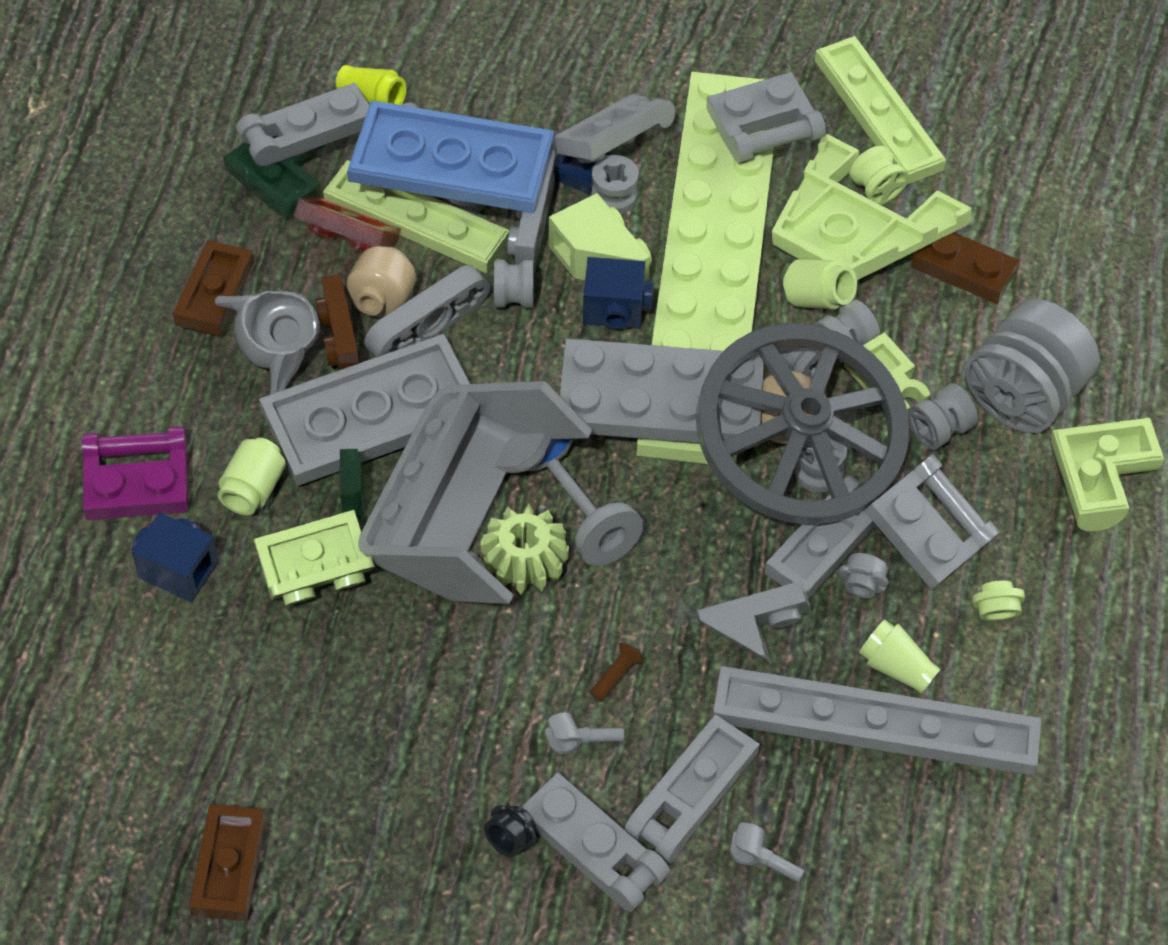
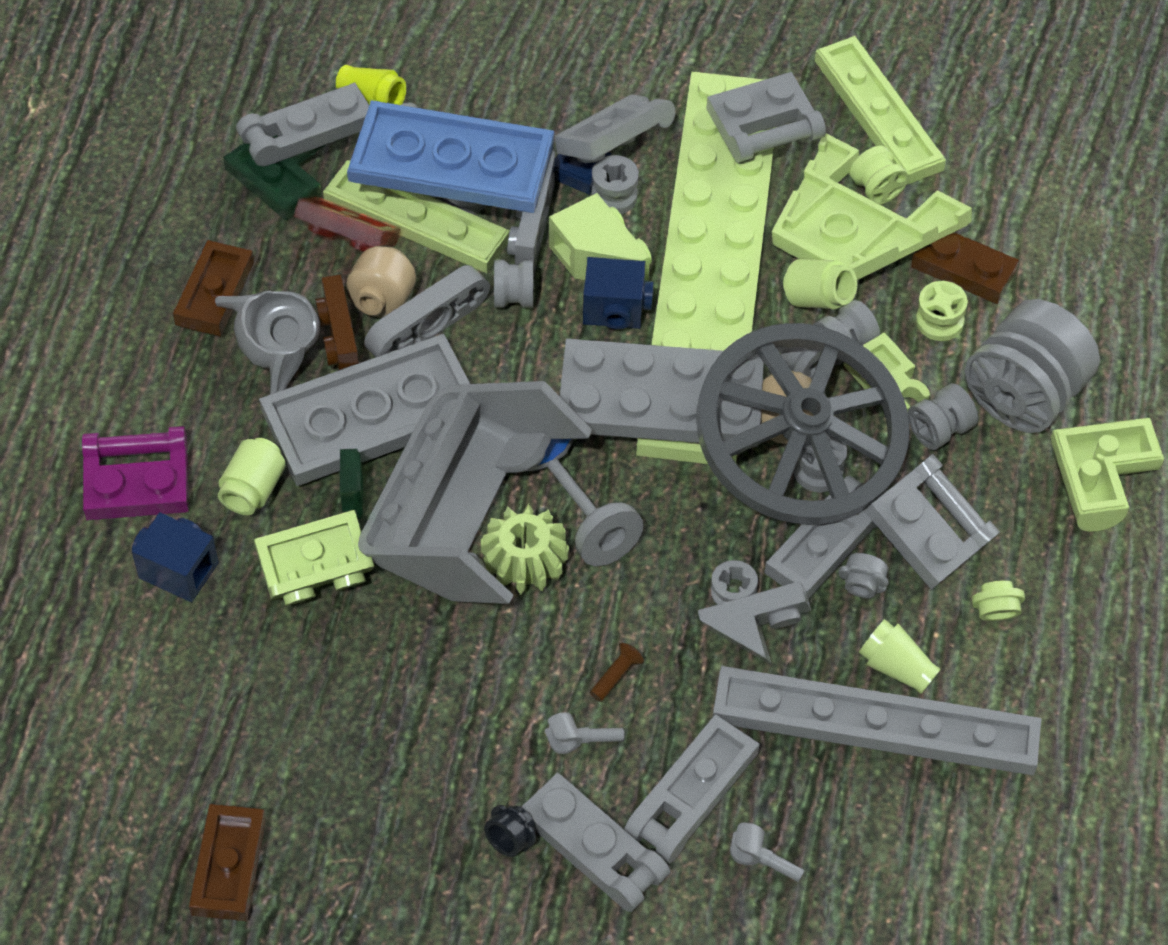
none -> light grey bush [711,560,758,605]
none -> yellowish green wheel [916,281,968,341]

